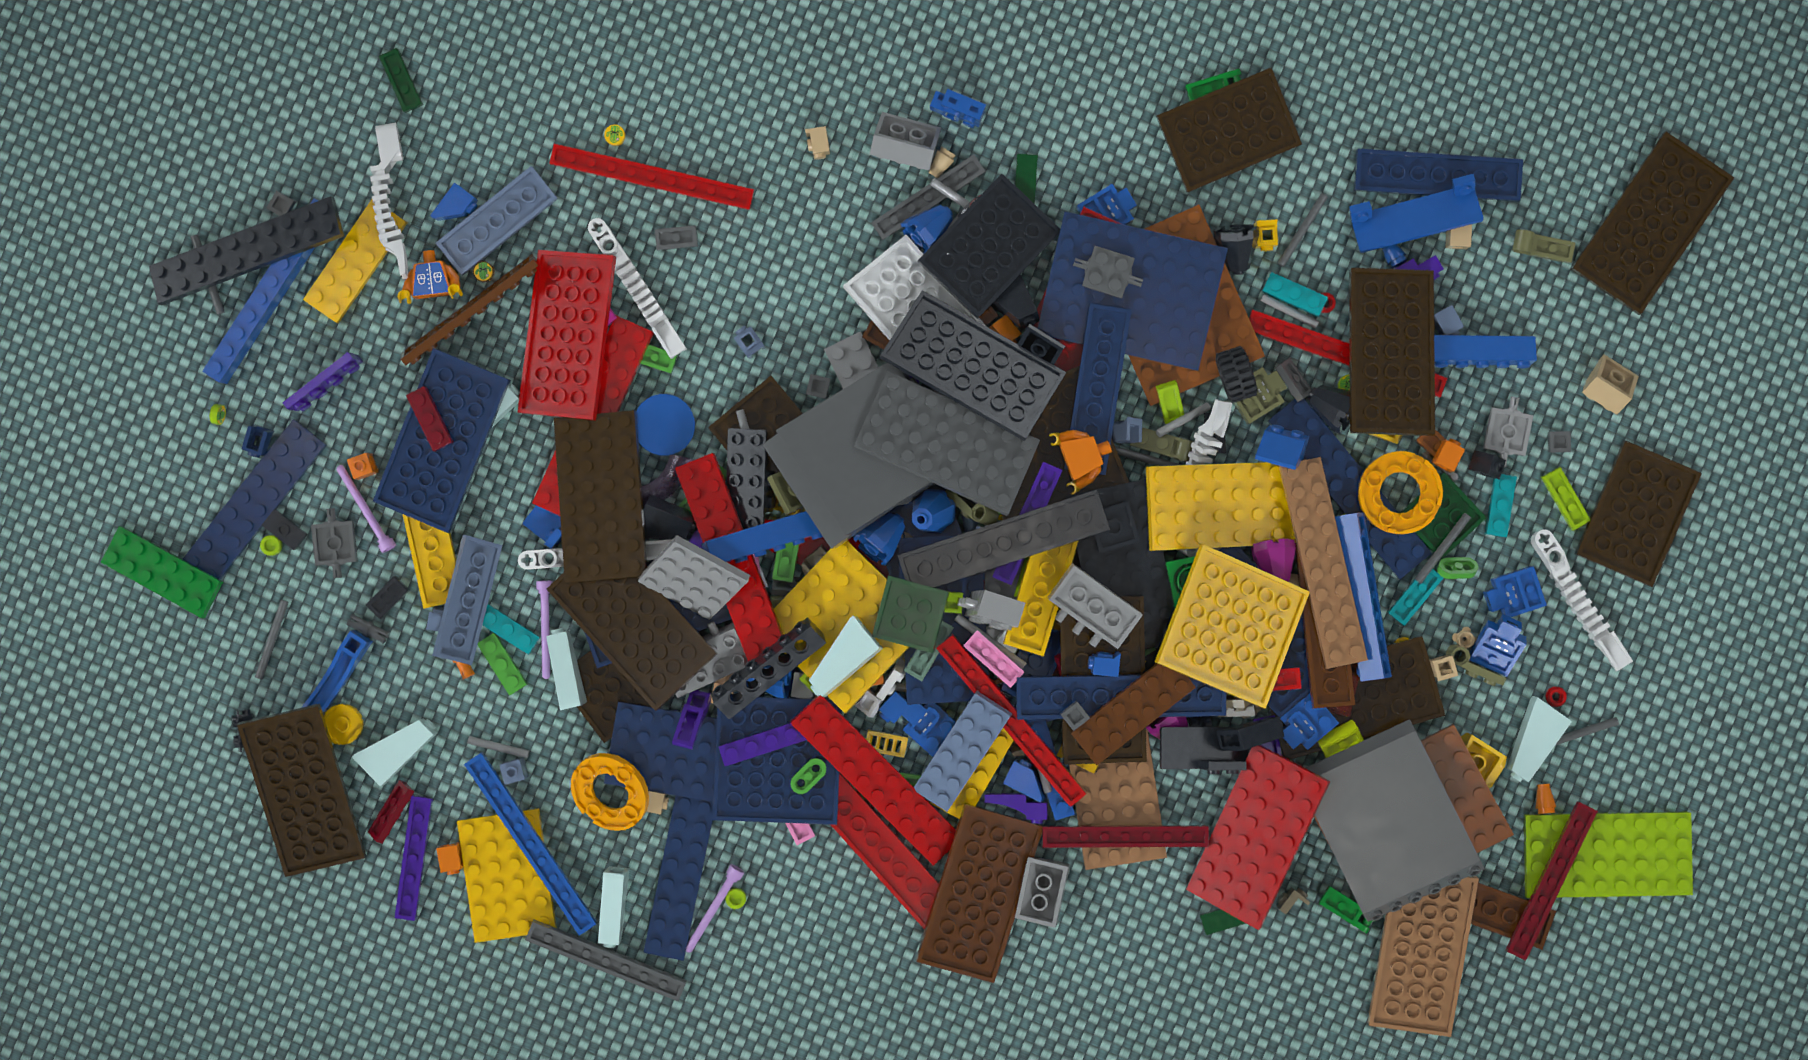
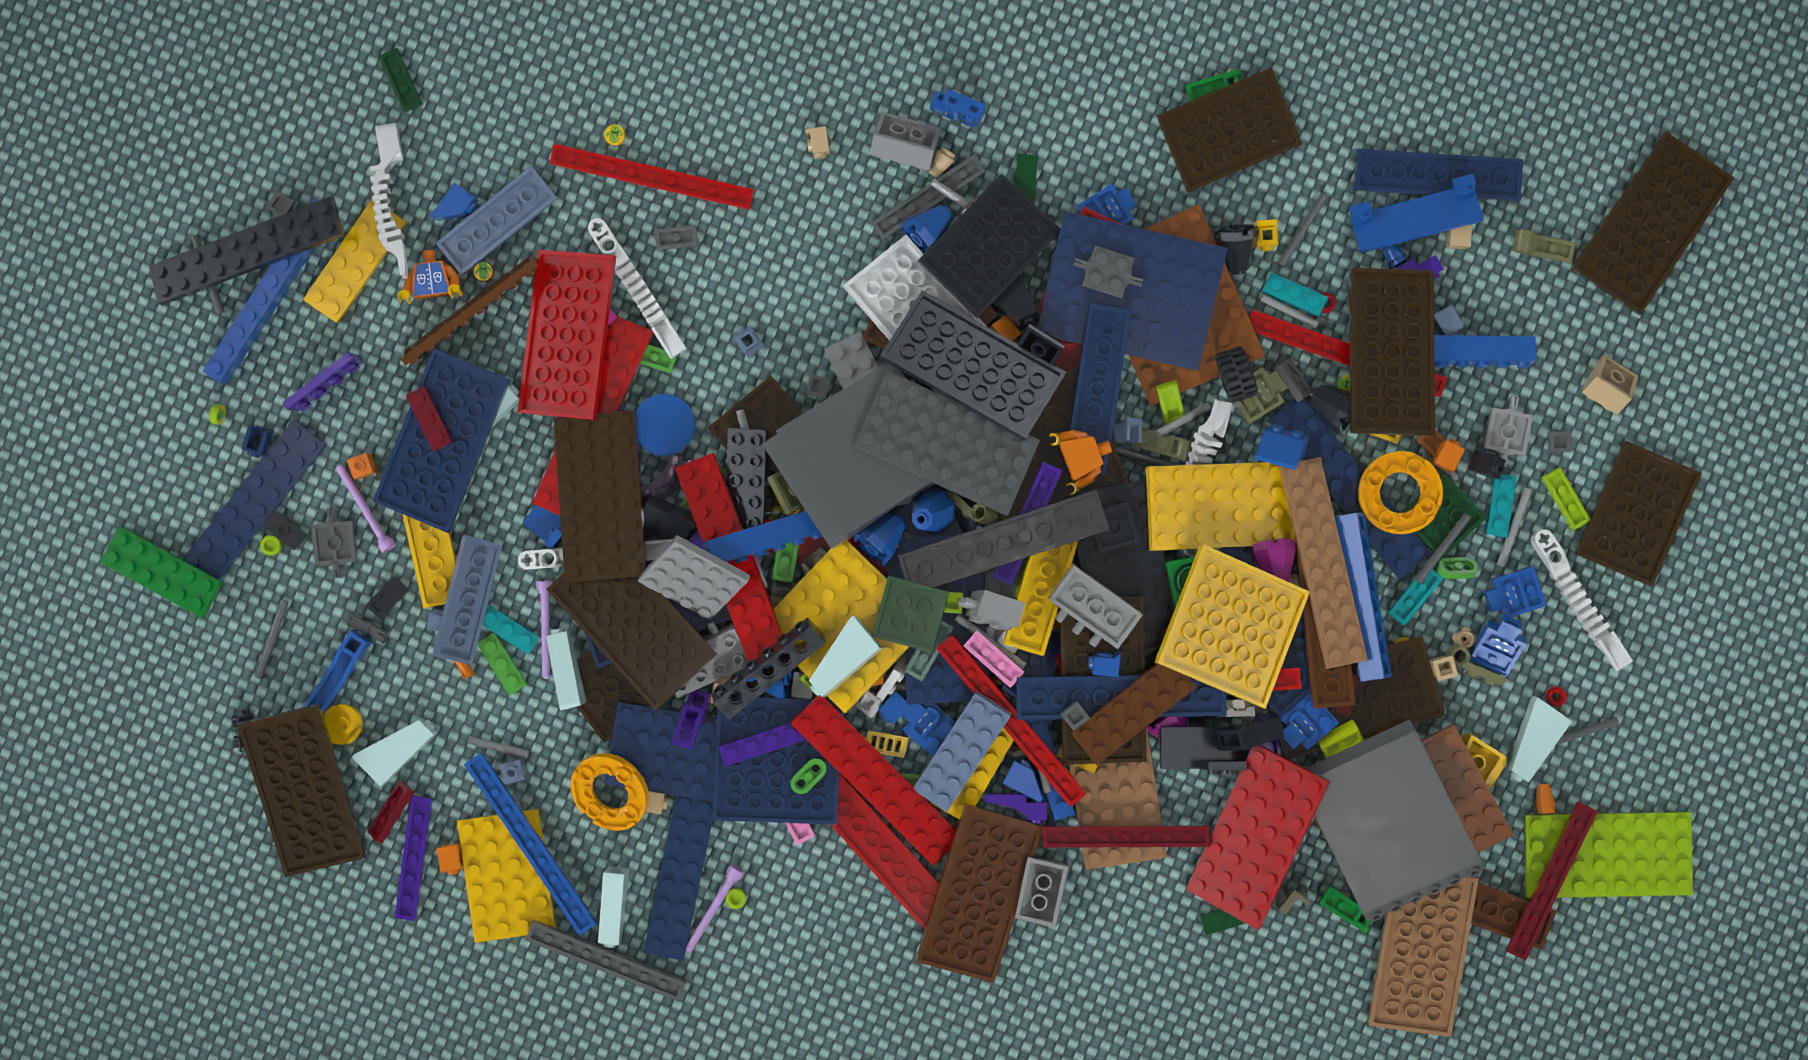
none -> light grey bar [1496,488,1532,568]

